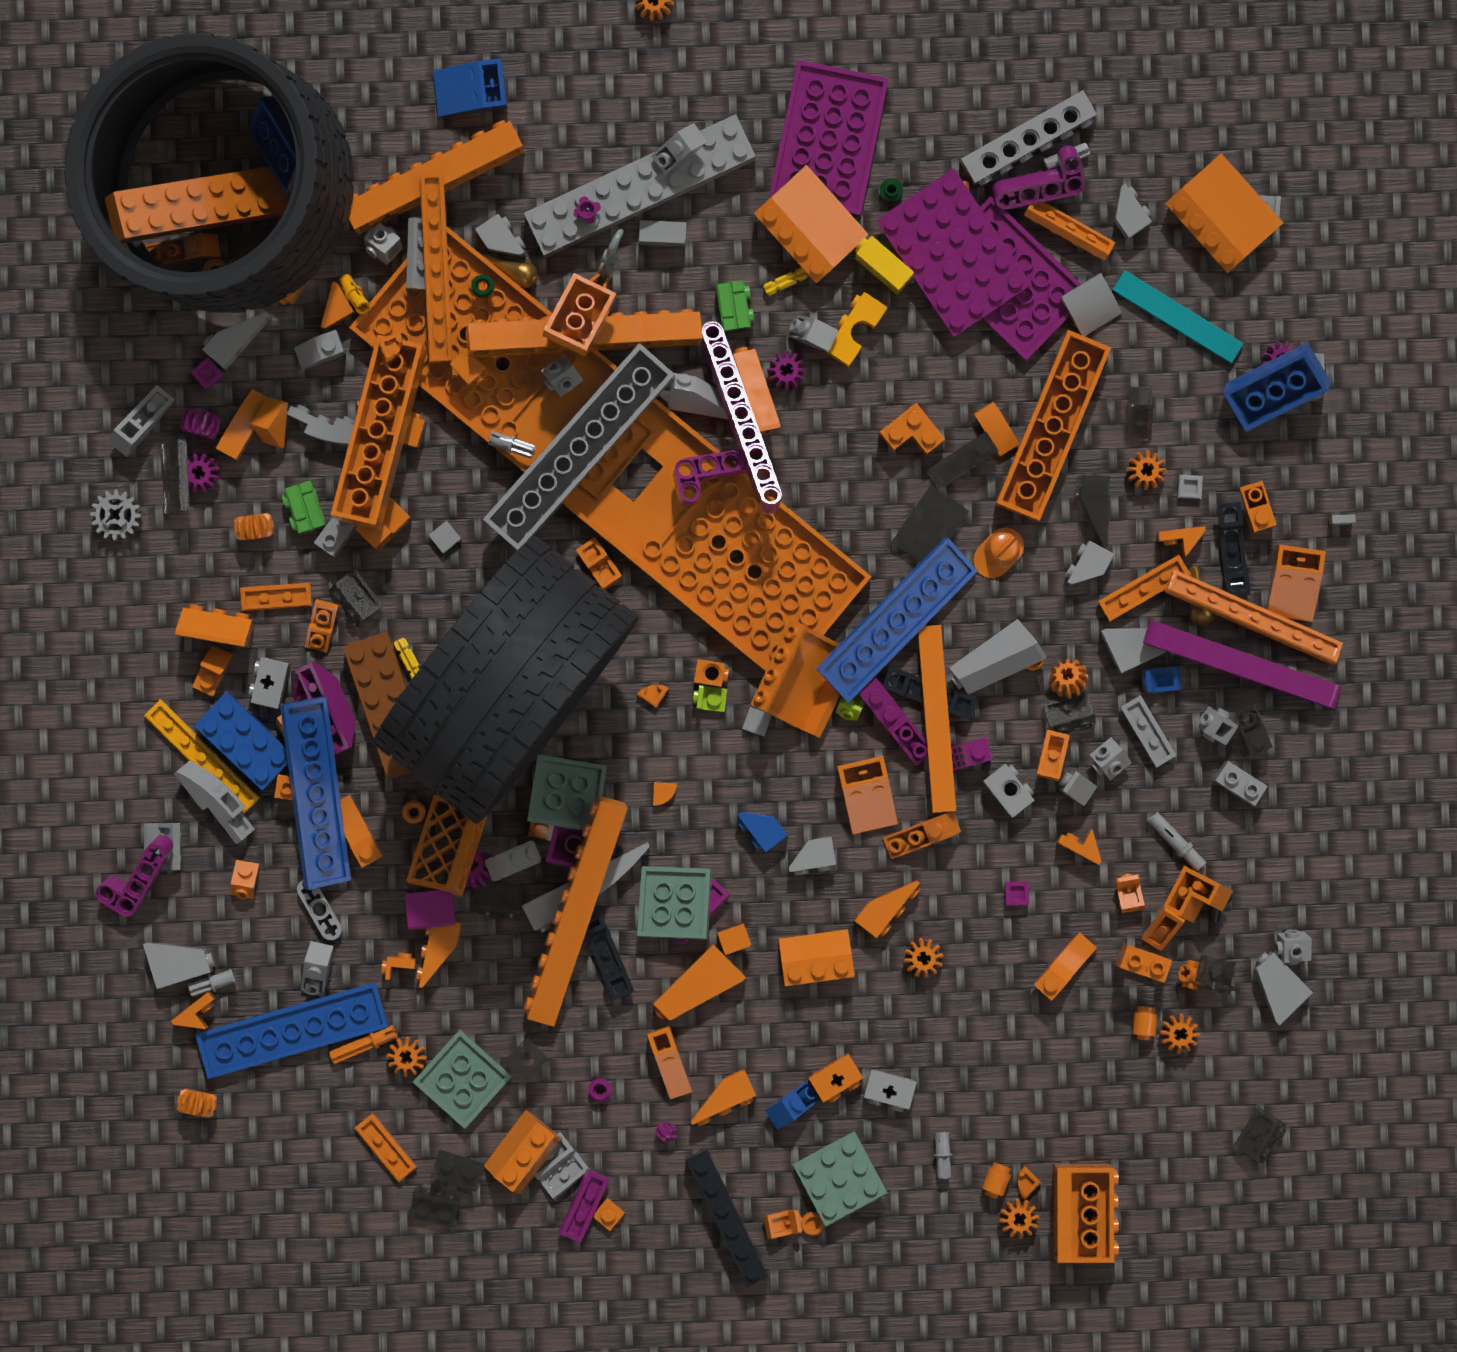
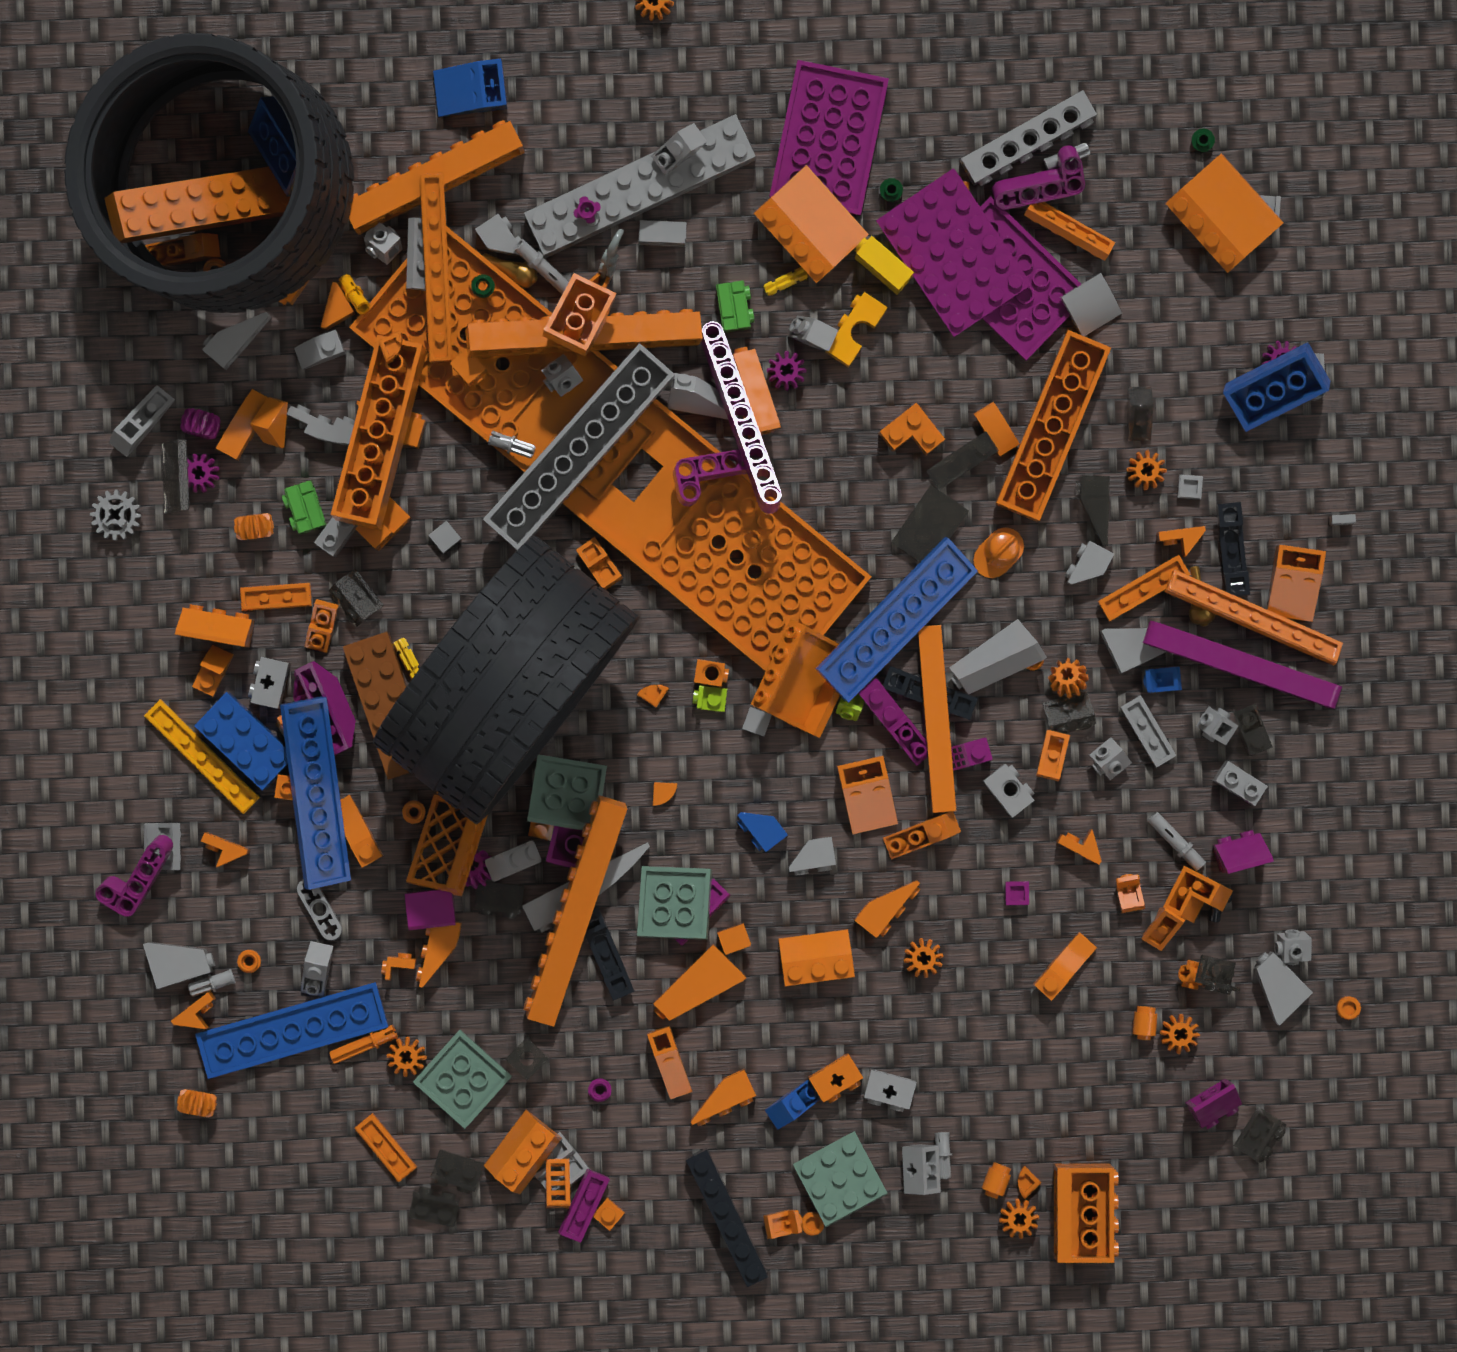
light grey slope [174,761,255,844] -> none
magenta plate [191,357,224,390] -> none
orange bracket [230,860,259,899] -> none
magenta plate [655,1121,677,1143] -> none
light grey slope [1059,771,1097,806] -> none
teal tile [1112,270,1244,364] -> none
light grey slope [1114,184,1152,240] -> none
orange window [1115,943,1172,983] -> none
orange slope [1240,481,1276,533] -> none
none -> orange slope [201,832,250,868]
none -> orange plate [237,950,261,973]
none -> light grey pin [514,239,569,294]
none -> orange slope [546,1159,570,1208]
none -> light grey brick [902,1144,941,1195]
none -> magenta slope [1185,1079,1242,1129]
none -> dark green plate [1191,128,1215,152]
none -> magenta slope [1212,830,1274,874]
none -> orange tile [1336,996,1361,1020]

